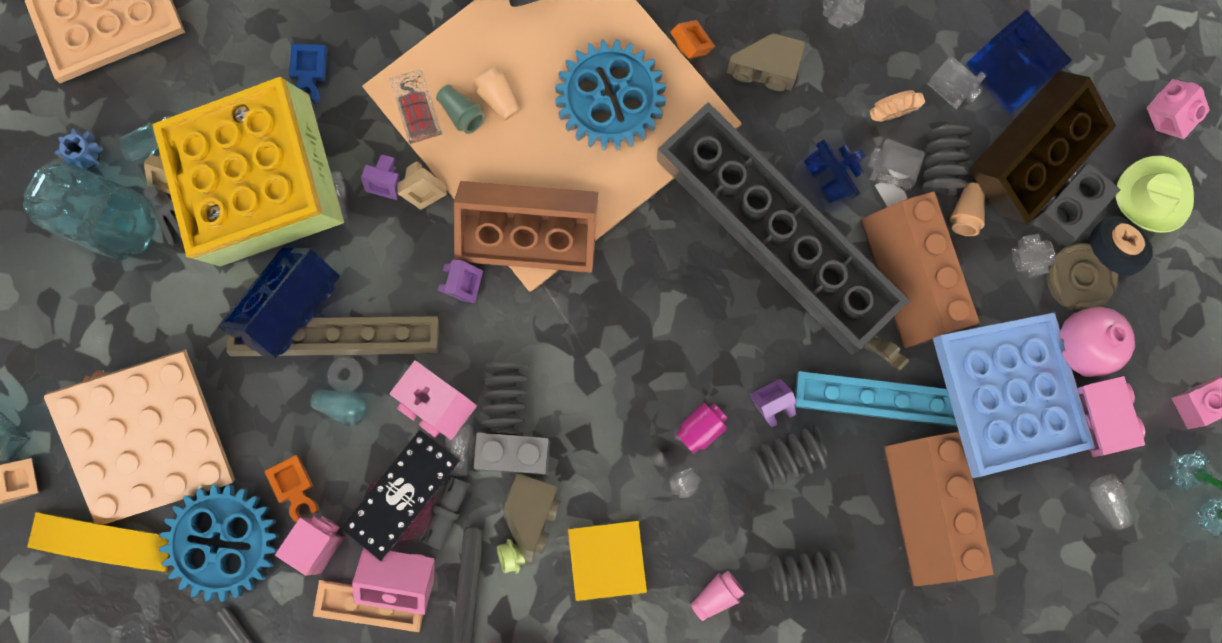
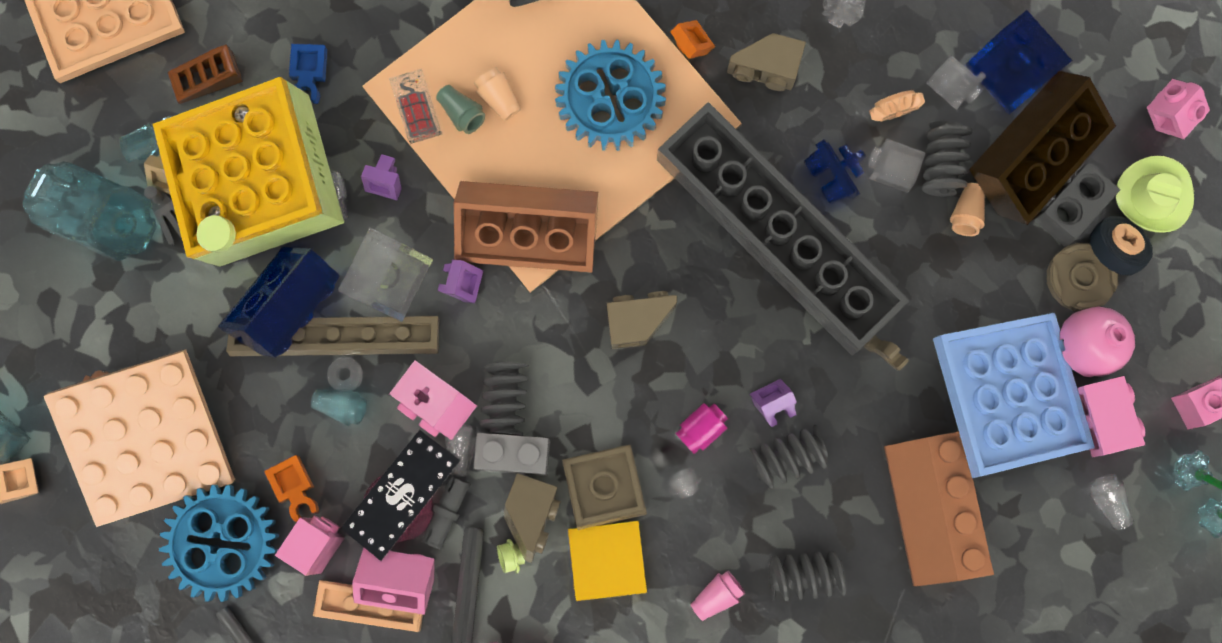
yellow slope [27,512,170,572] -> none
medium blue gear [55,128,103,173] -> none
tan tile [397,161,447,210] -> none
medium azure plate [794,371,957,427] -> none
nougat slope [861,191,980,349] -> none
white sticker [875,176,907,207] -> none
clear gear [1011,233,1055,279] -> none
none -> dark orange slope [168,44,243,104]
none -> yellowish green piece [196,215,236,253]
none -> clear slope [338,227,433,322]
none -> dark tan tile [562,444,647,530]
none -> dark tan slope [607,291,677,349]

